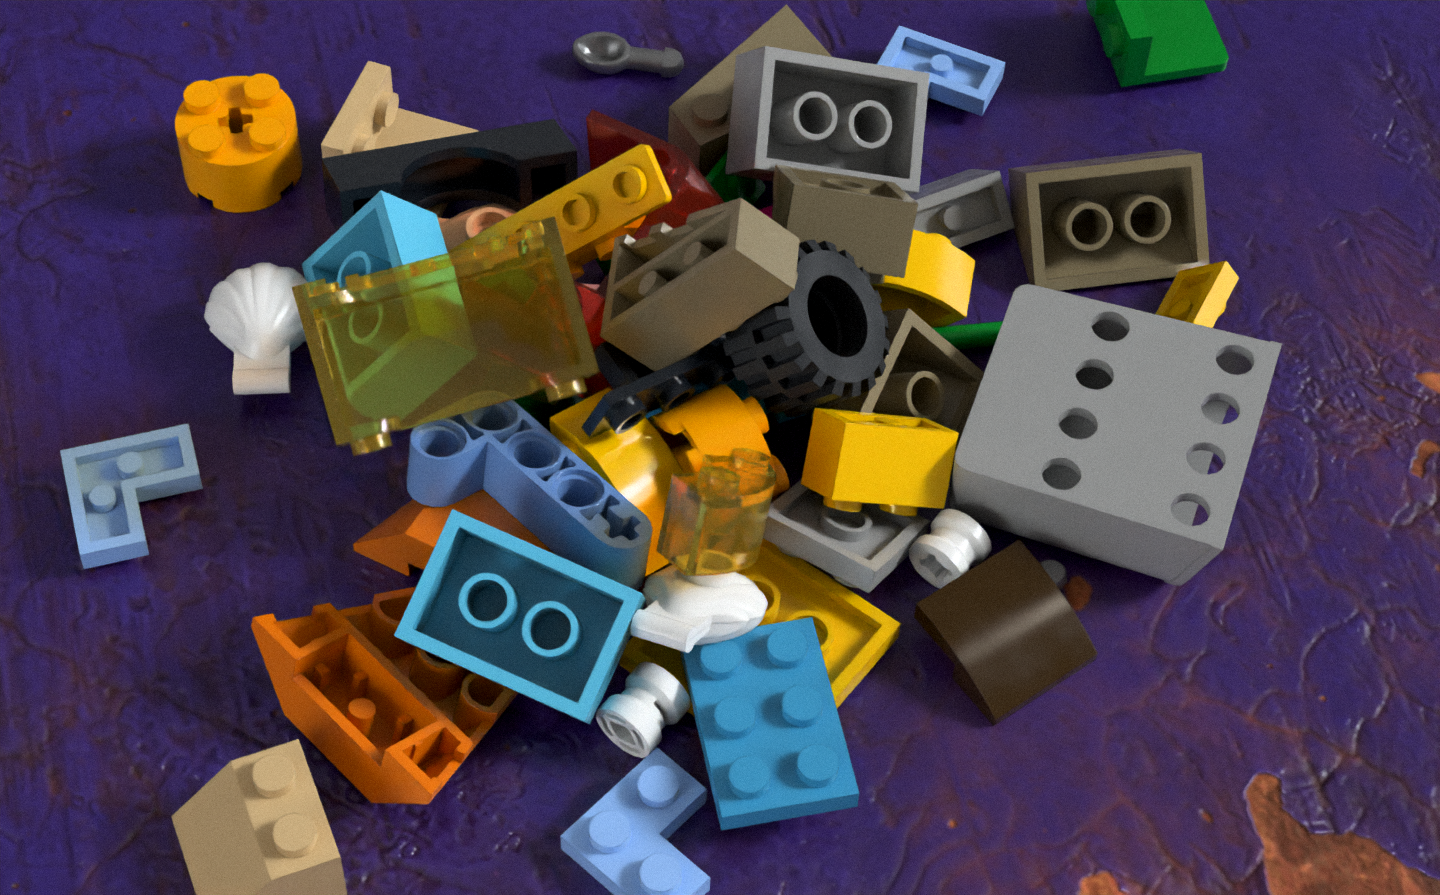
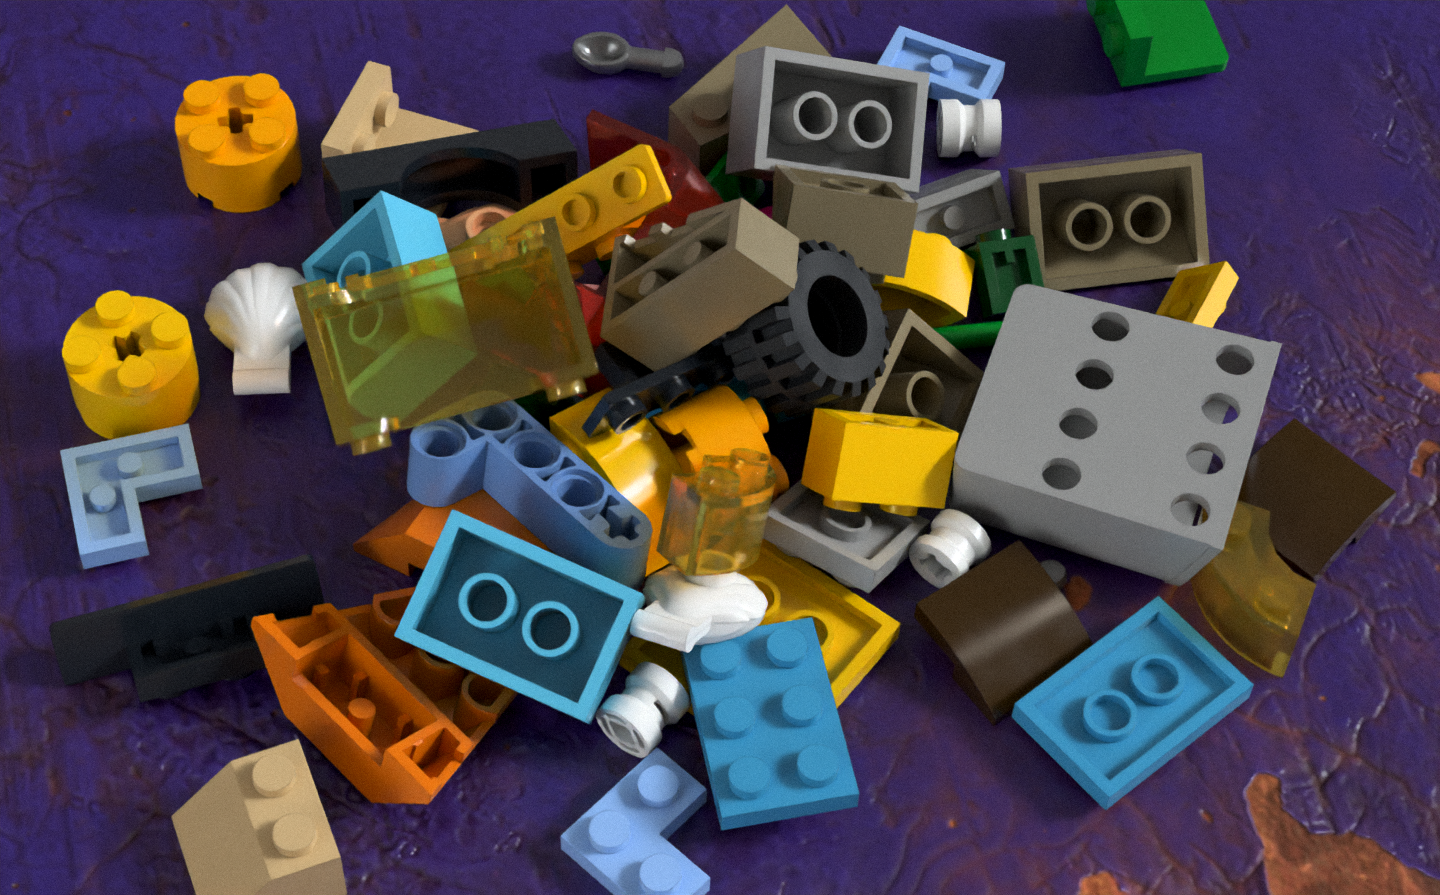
none -> black bracket [49,554,325,703]
none -> yellow brick [62,290,201,440]
none -> white wheel [936,99,1002,157]
none -> dark green bracket [963,229,1045,319]
none -> dark azure plate [1012,596,1254,811]
none -> clear yellow brick [1191,500,1316,678]
none -> dark brown slope [1231,418,1397,585]

